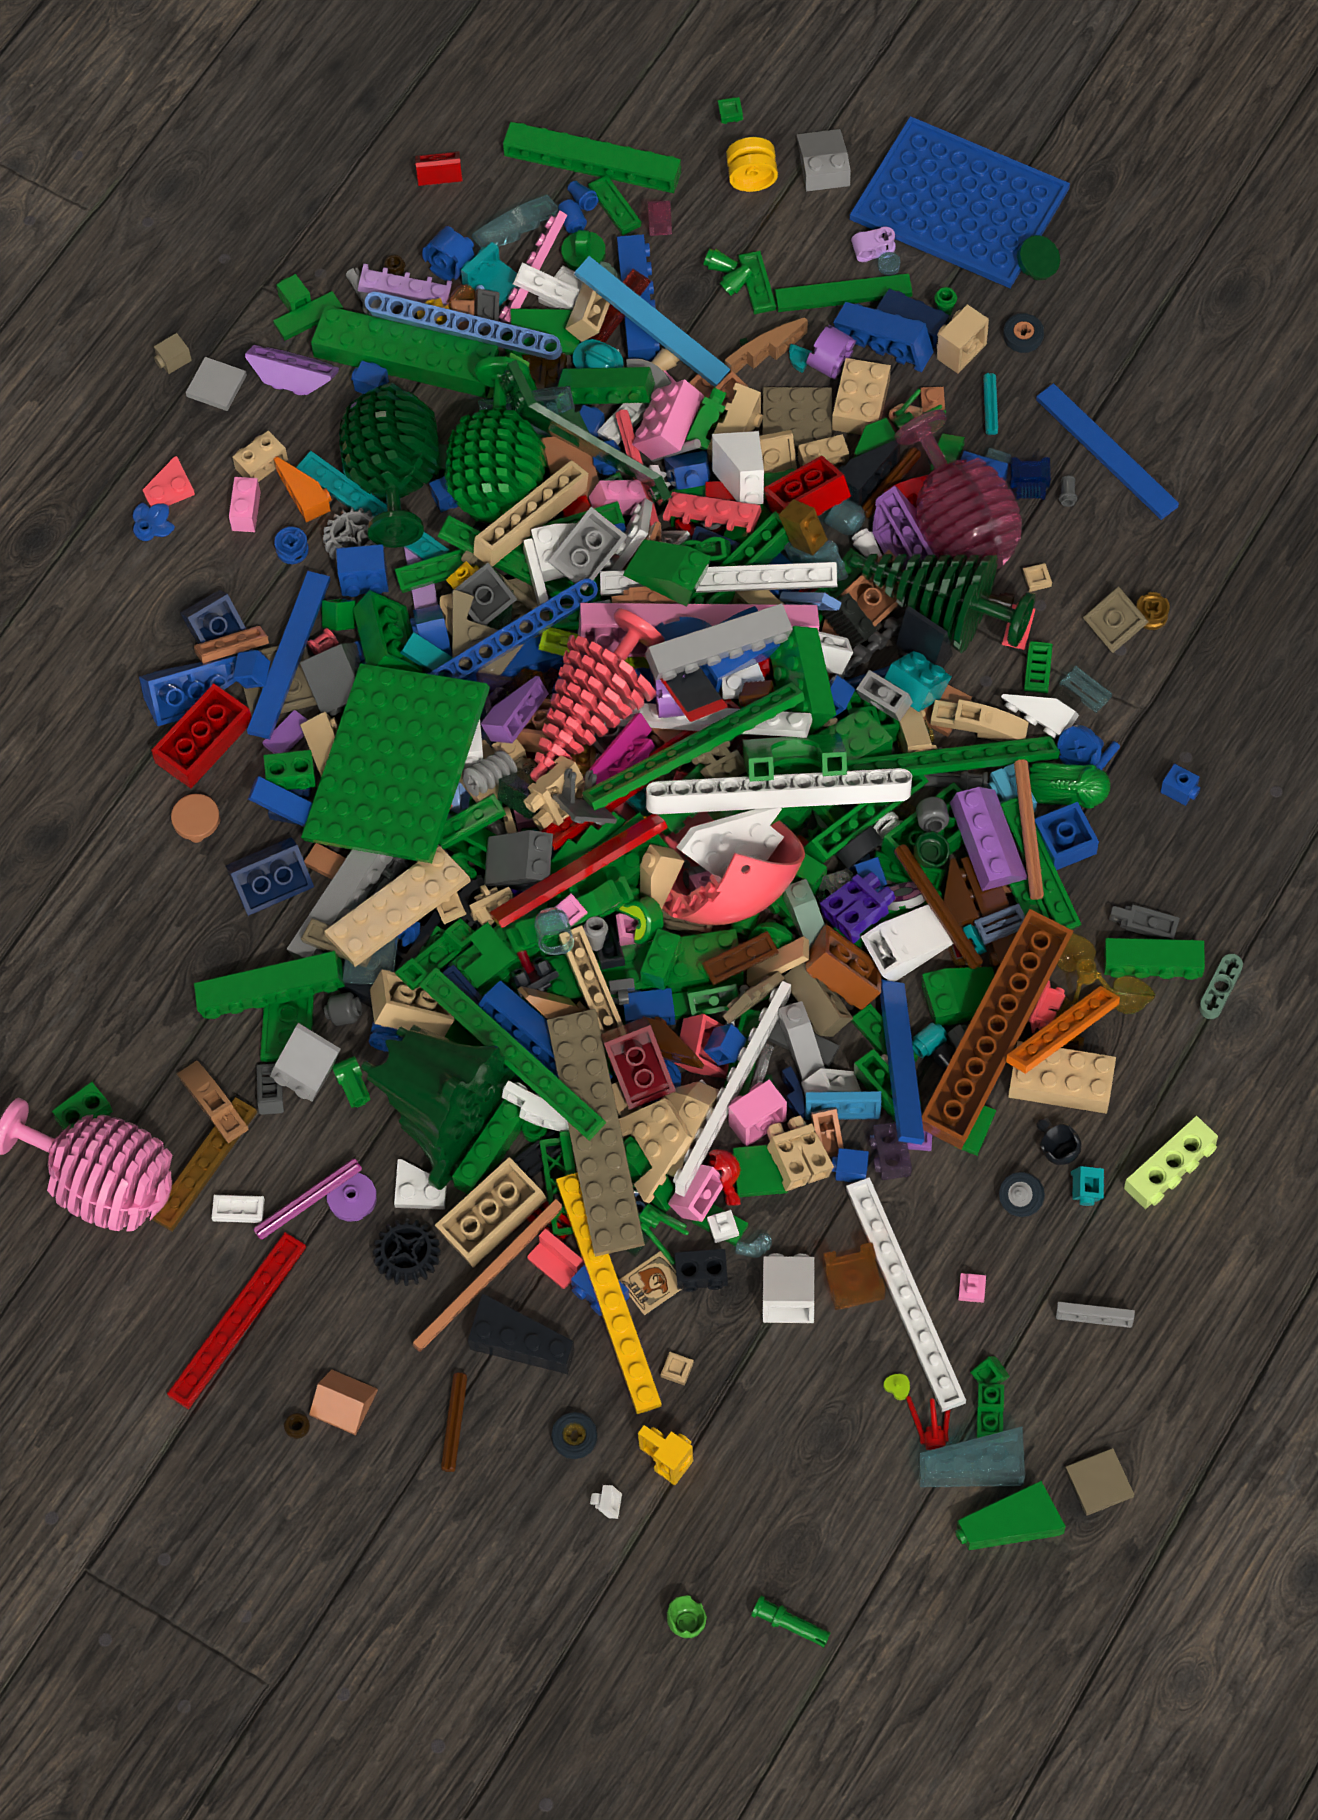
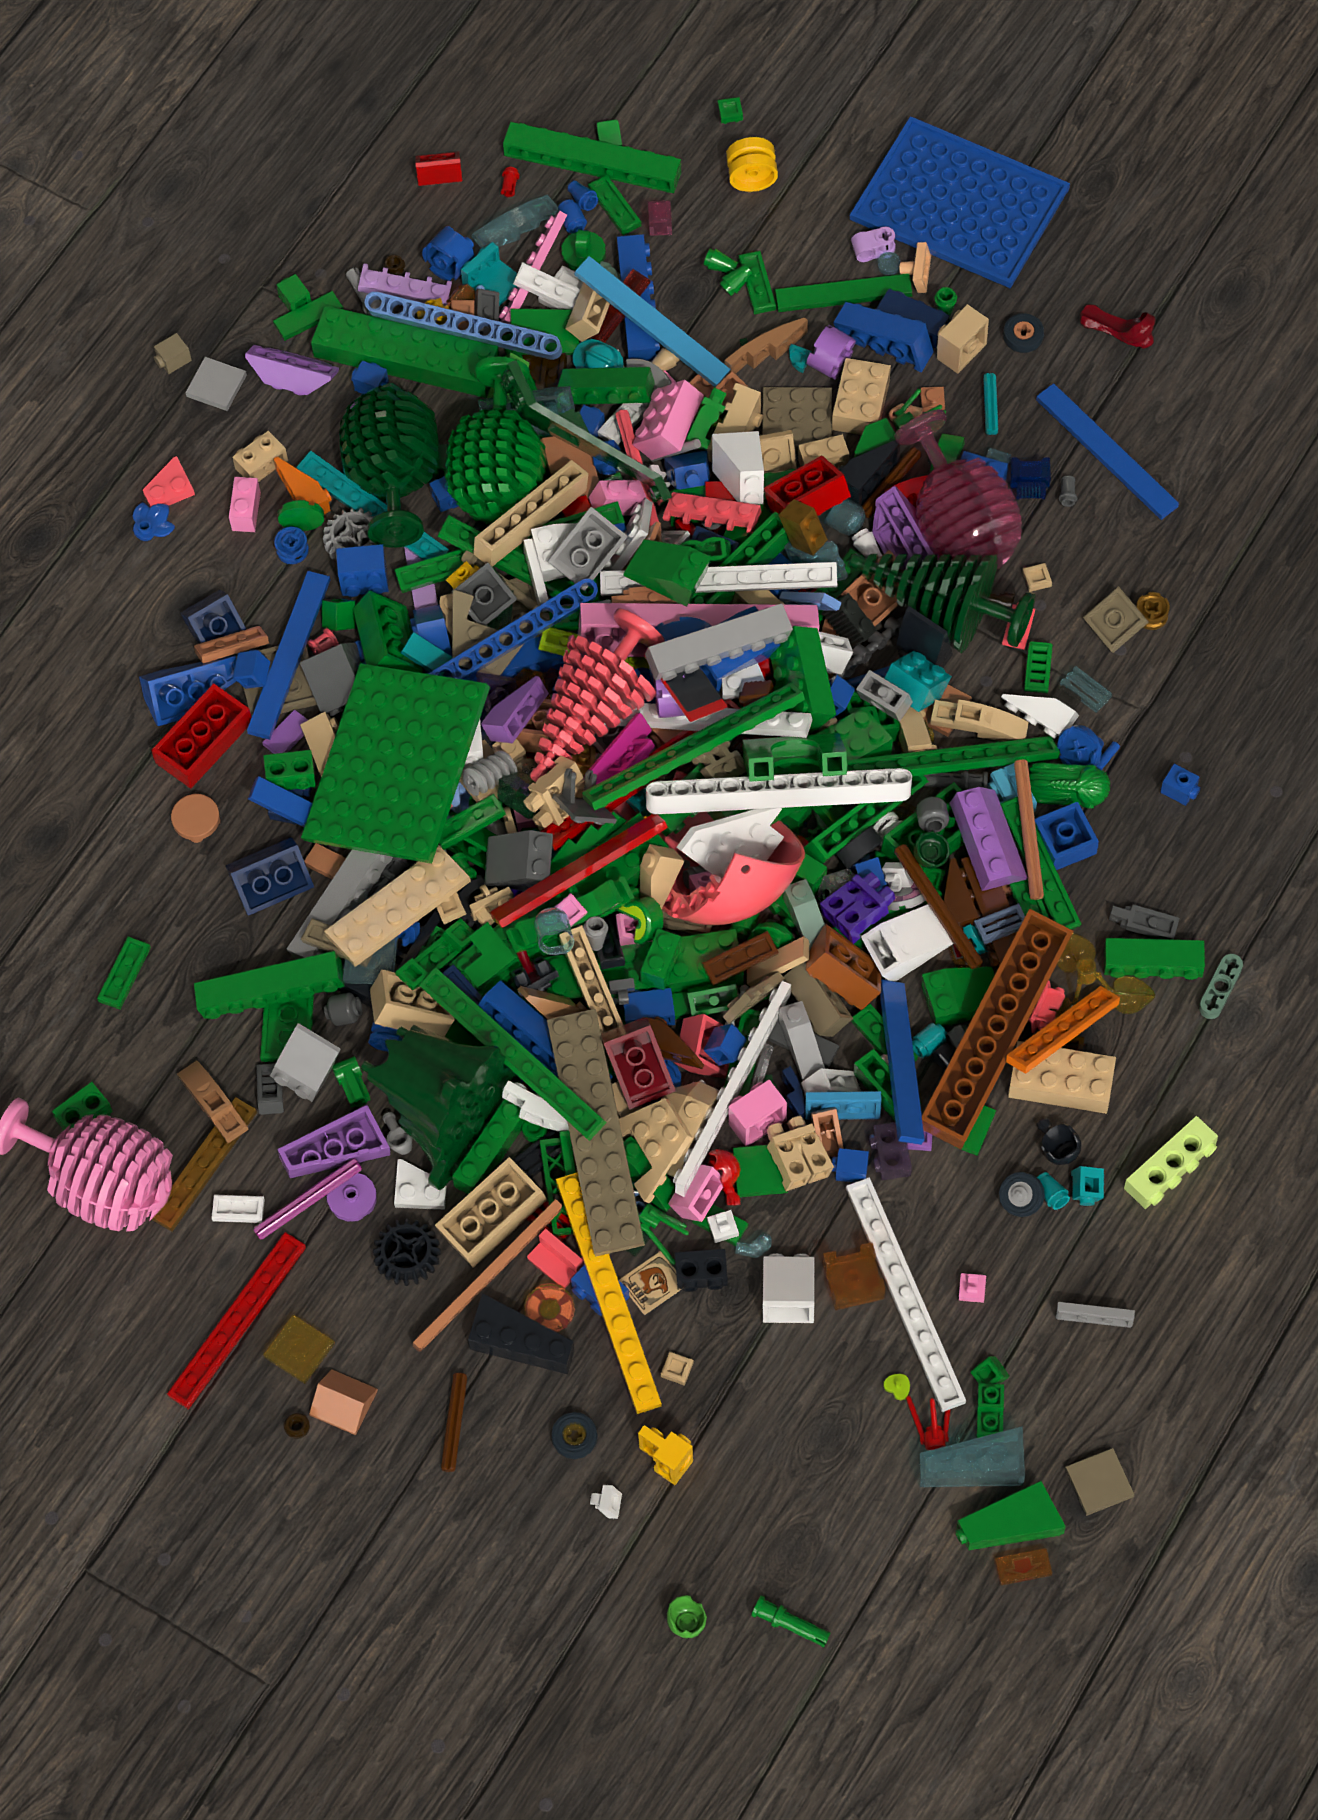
light grey slope [797,129,851,191] -> none
dark green tile [1017,235,1061,280] -> none
none -> green tile [97,937,151,1010]
none -> clear yellow tile [263,1315,335,1384]
none -> green tile [278,500,324,531]
none -> medium lavender wedge [278,1105,390,1178]
none -> light grey bar [383,1112,412,1155]
none -> red pin [501,167,520,197]
none -> tile [524,1283,575,1332]
none -> green slope [597,120,622,146]
none -> white tile [882,862,914,892]
none -> light nougat tile [900,242,931,293]
none -> clear orange tile [995,1548,1052,1586]
none -> teal cone [1037,1172,1070,1210]
none -> dark red hair [1080,304,1156,349]

